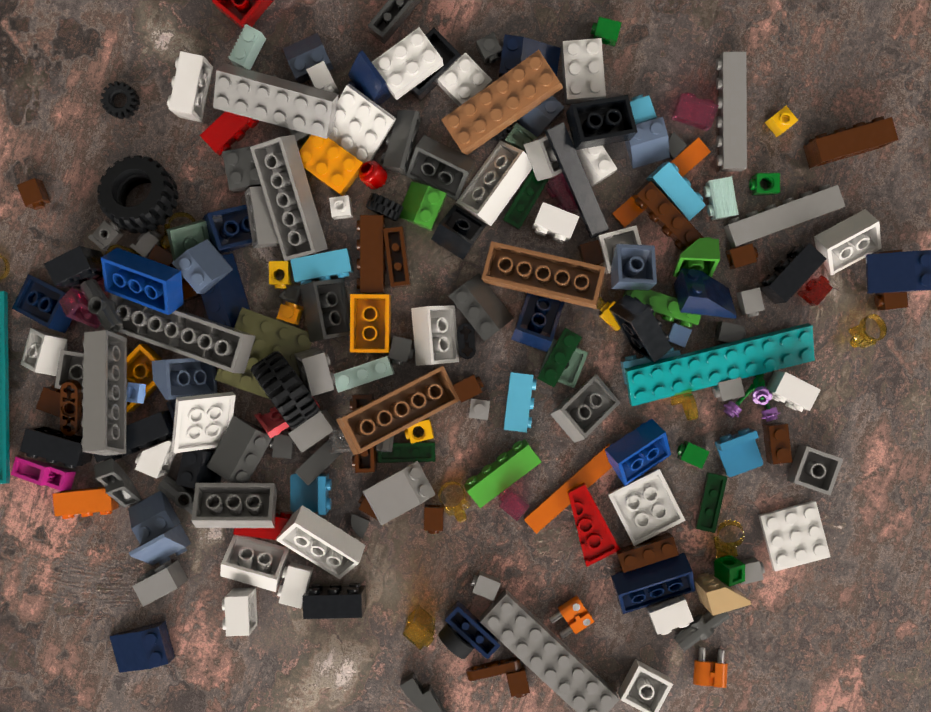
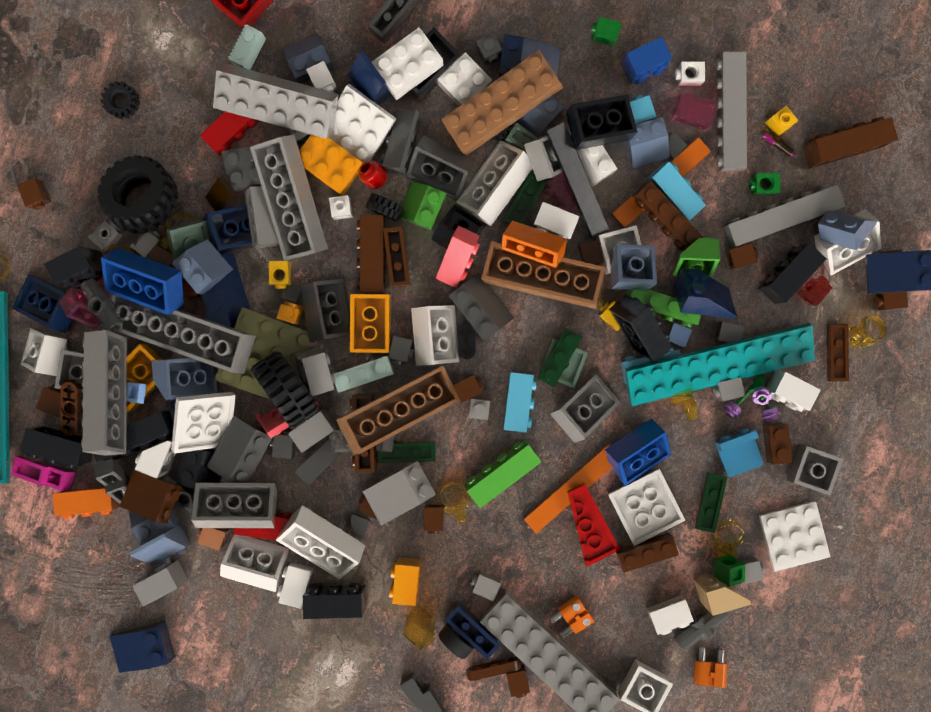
white brick [167,51,213,122] -> none
white brick [222,587,257,636] -> none
medium azure brick [290,248,354,285] -> none
dark azure bracket [290,473,332,515] -> none
yellow brick [404,418,434,444] -> none
clear pink brick [498,486,530,521] -> none
dark blue slope [511,293,565,352] -> none
white brick [561,38,606,105] -> none
dark blue slope [611,553,695,614] -> none
green brick [677,441,710,469] -> none
light aqua brick [704,176,739,221] -> none
light grey brick [736,288,765,318] -> none
none -> reddish brown brick [119,470,181,524]
none -> nougat brick [197,528,230,551]
none -> dark brown tile [205,176,234,211]
none -> light orange brick [389,557,421,606]
none -> coral brick [435,226,480,288]
none -> orange brick [502,221,567,268]
none -> blue brick [621,37,672,85]
none -> white brick [675,62,705,86]
none -> dark brown piece [761,132,795,156]
none -> sand blue slope [818,210,877,251]
none -> reddish brown tile [827,324,849,382]

